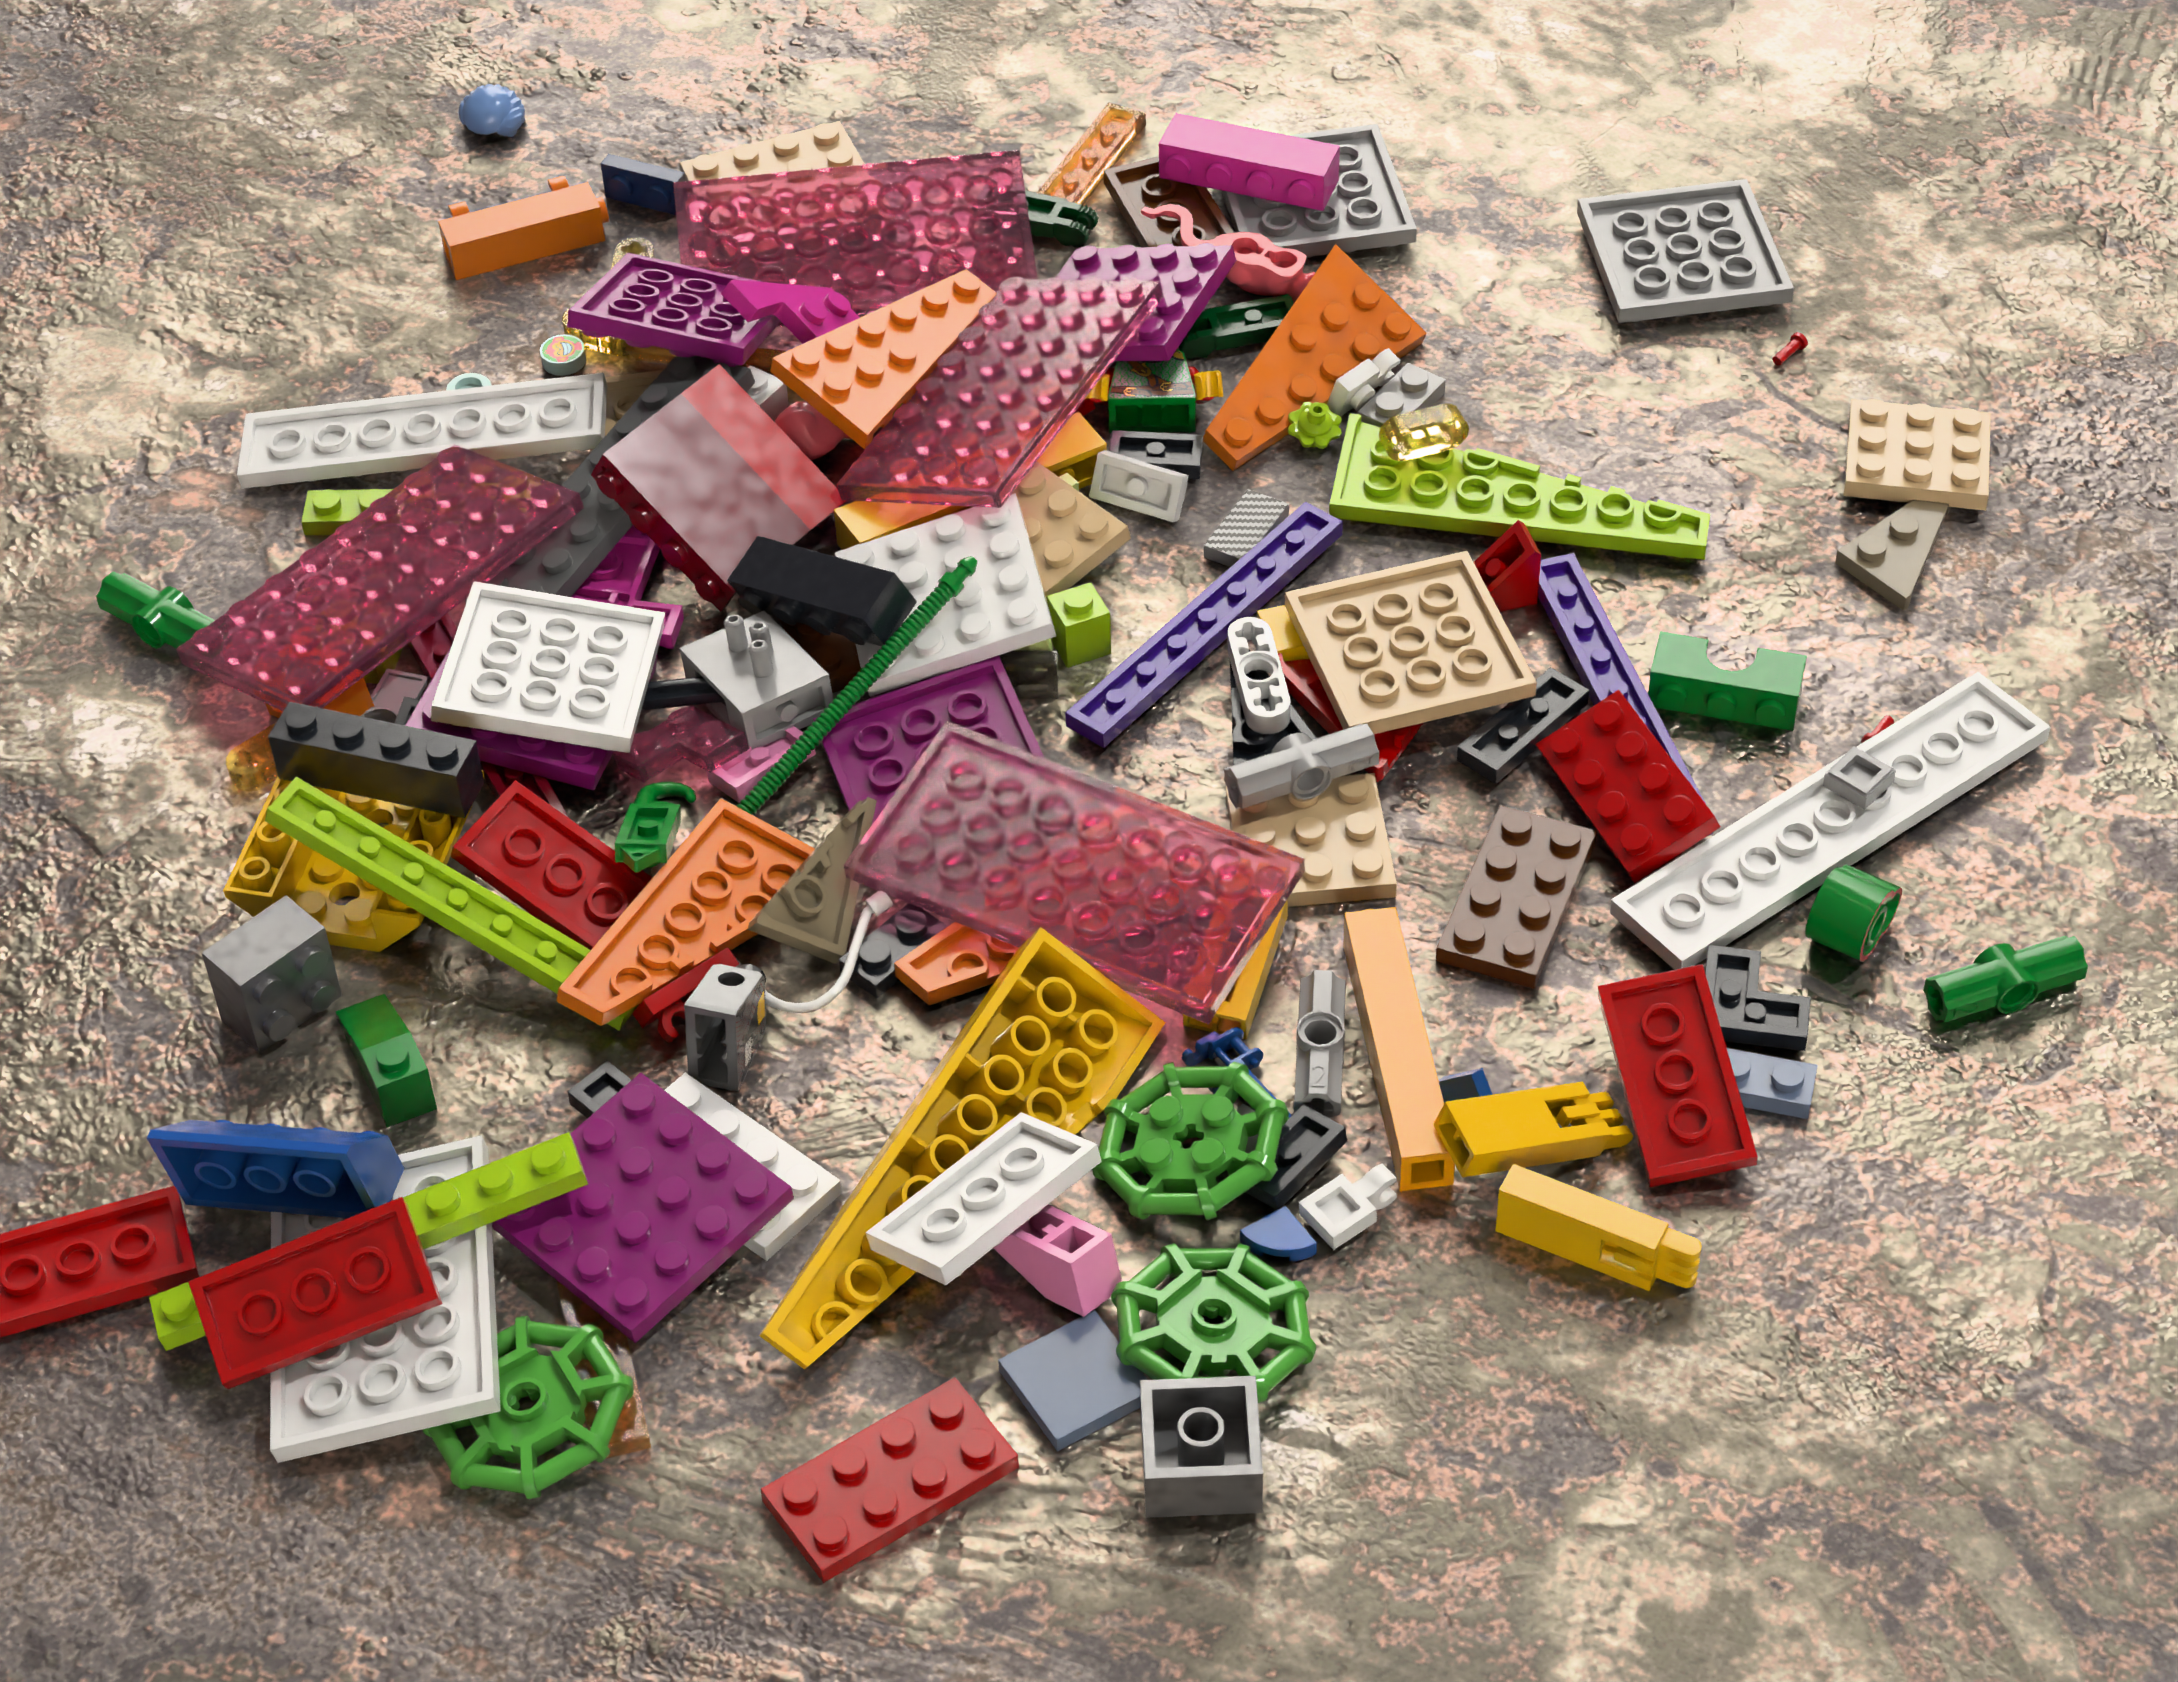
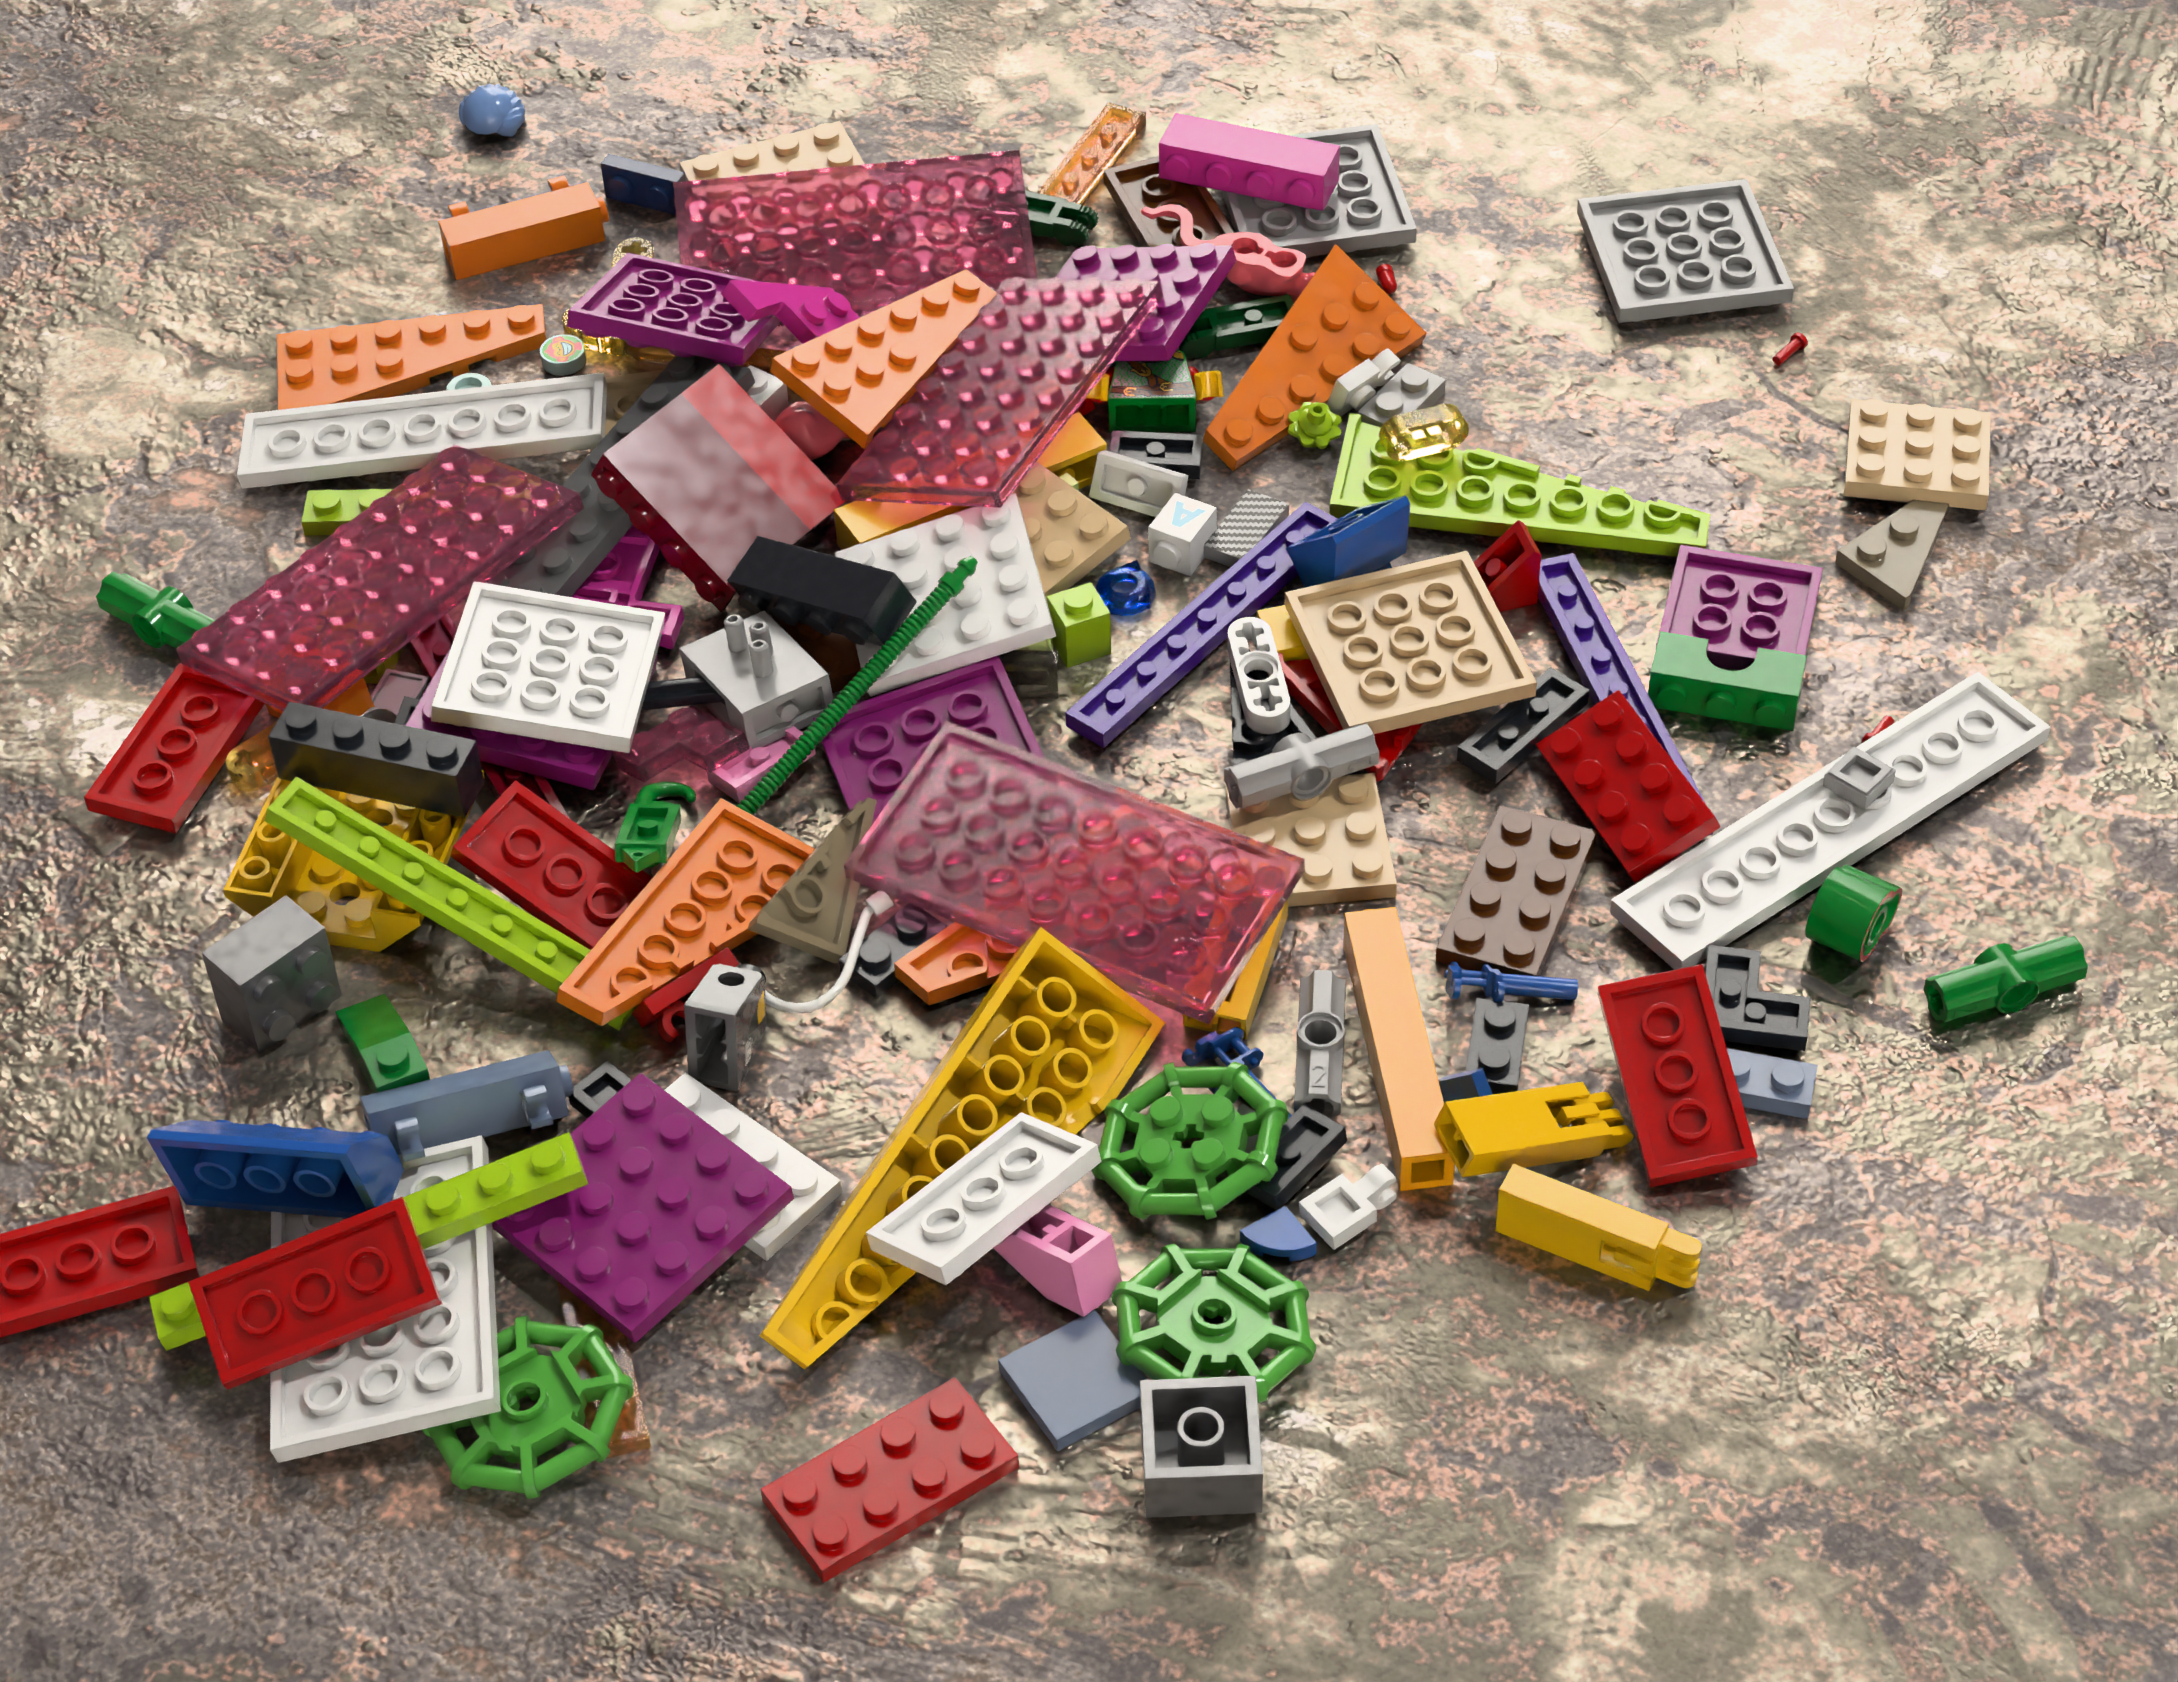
none -> red plate [84,663,265,833]
none -> wing [277,304,547,410]
none -> sand blue brick [360,1050,574,1162]
none -> clear blue piece [1095,560,1156,616]
none -> white brick [1148,493,1217,576]
none -> blue slope [1286,495,1410,588]
none -> red piece [1375,264,1397,294]
none -> blue piece [1444,962,1578,1002]
none -> plate [1465,998,1529,1095]
none -> plate [1656,545,1823,670]

